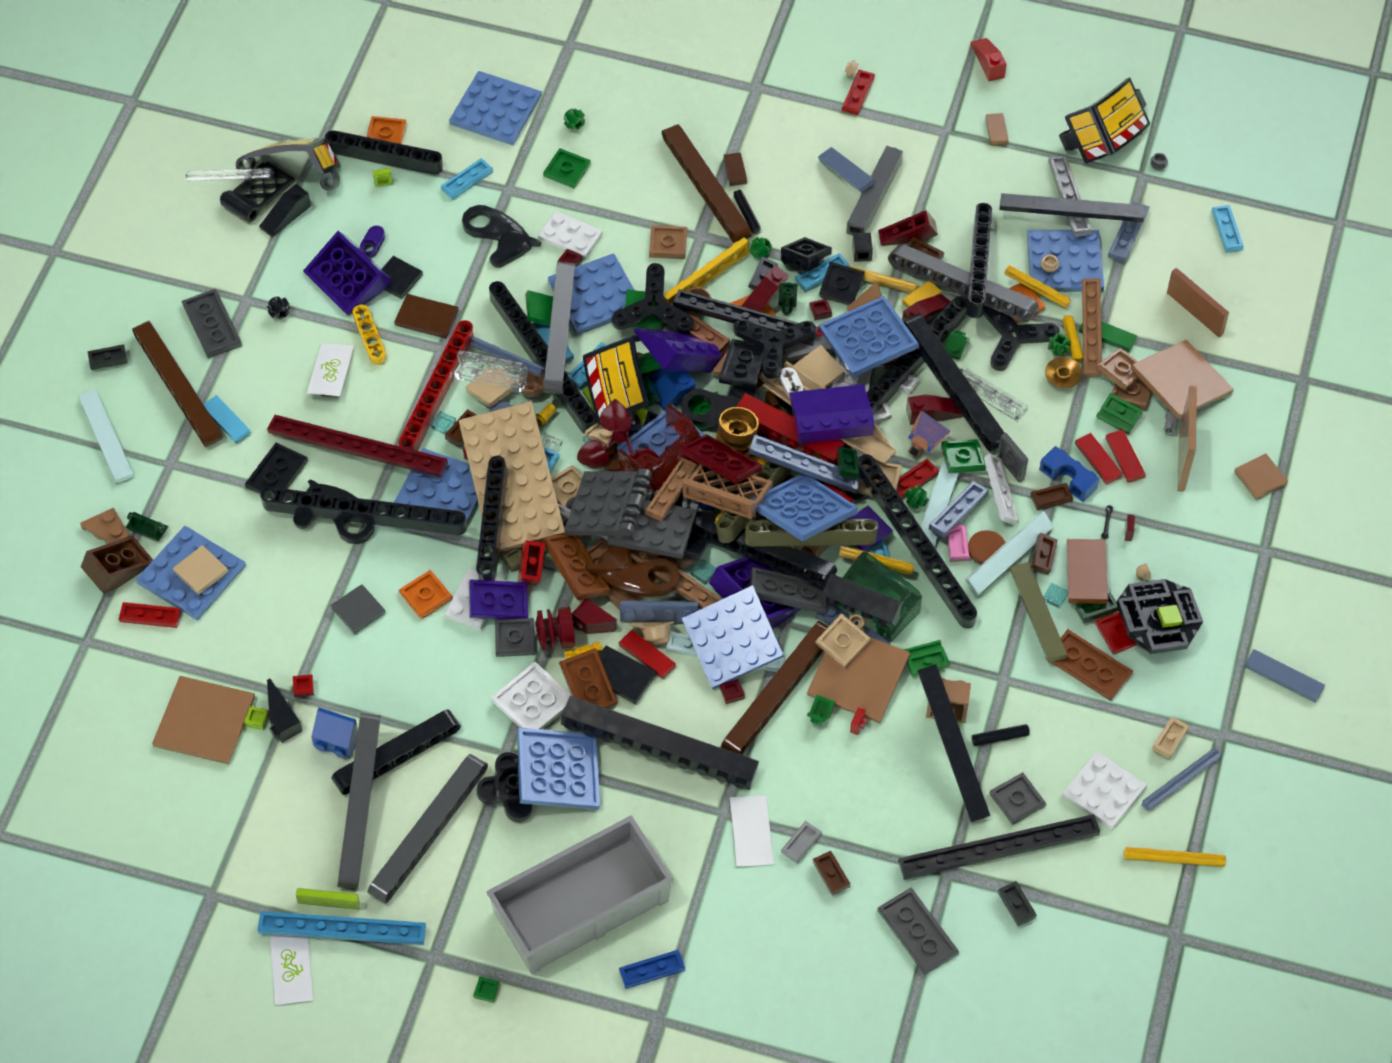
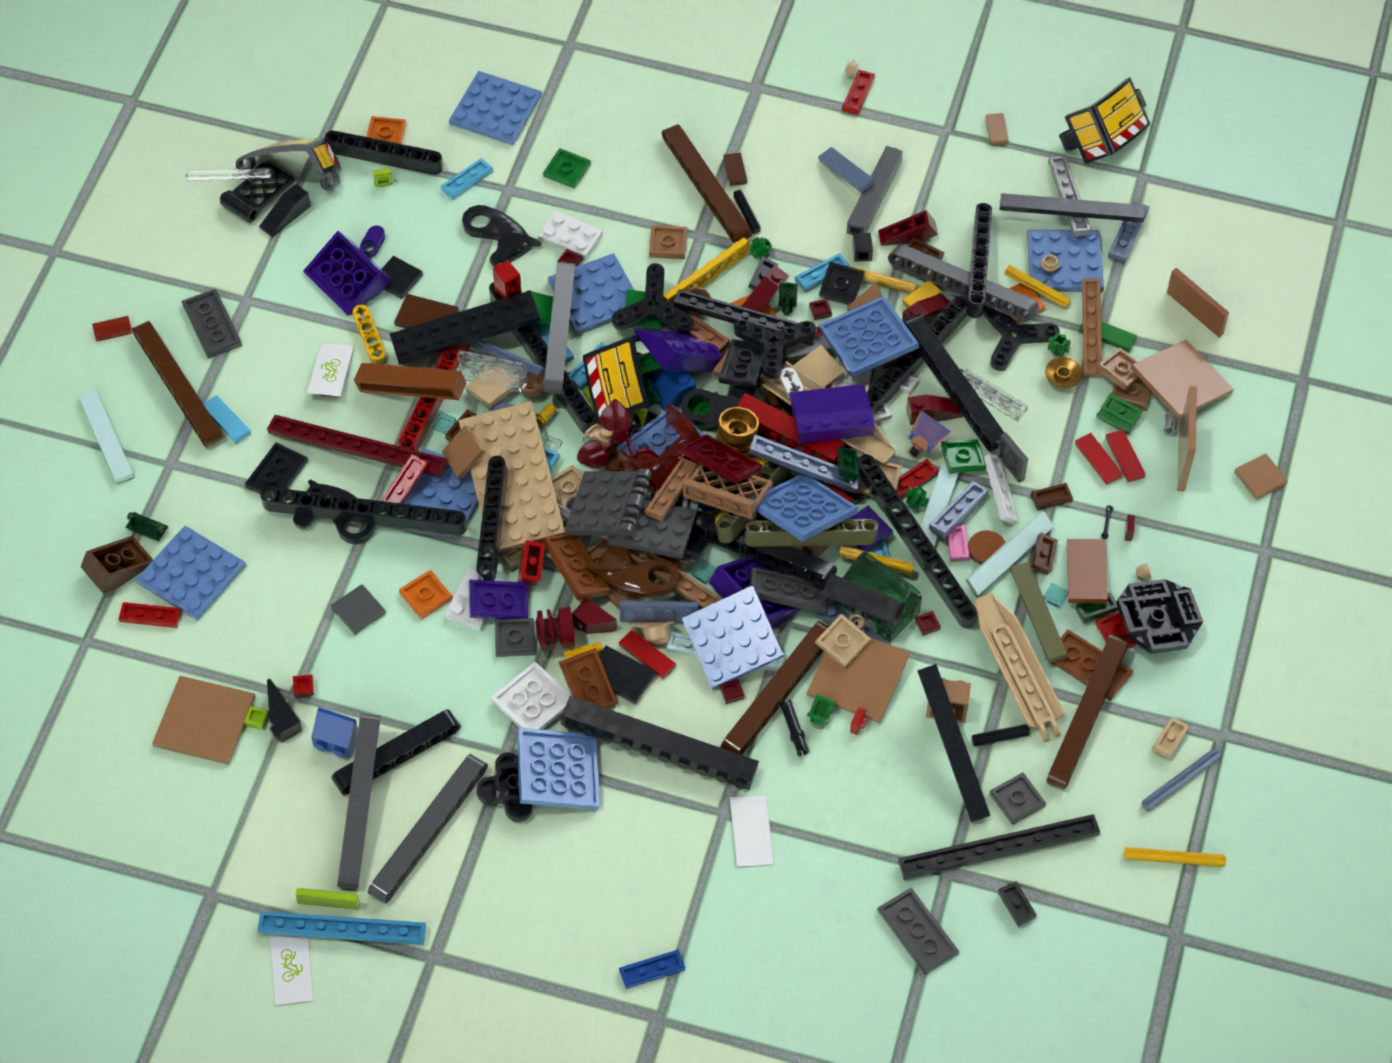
medium nougat wing [80,508,129,544] -> none
pearl dark grey plate [87,344,128,370] -> none
tan tile [173,545,228,595] -> none
black gear [267,296,290,319] -> none
green tile [473,976,500,1003] -> none
light grey piece [486,815,673,975] -> none
green gear [563,108,585,130] -> none
black plate [781,237,832,271] -> none
light grey tile [781,821,822,864] -> none
reddish brown plate [813,851,850,895] -> none
green plate [903,640,950,677] -> none
green bracket [945,330,969,359] -> none
red slope [970,38,1007,81] -> none
blue arch [1039,446,1100,502] -> none
white plate [1062,751,1147,831] -> none
yellow axle [1063,315,1083,362] -> none
dark grey plate [1150,153,1168,170] -> none
lime tile [1157,605,1183,628] -> none
medium azure tile [1212,205,1244,253] -> none
sand blue tile [1244,649,1325,703] -> none
none -> clear red tile [92,316,133,342]
none -> dark orange brick [354,363,467,400]
none -> tile [381,454,429,504]
none -> black plate [389,290,541,365]
none -> medium nougat tile [442,425,485,479]
none -> red brick [493,260,522,299]
none -> black pin [780,700,809,756]
none -> dark red tile [915,611,941,636]
none -> tan hinge [973,593,1065,741]
none -> reddish brown beam [1046,633,1130,789]

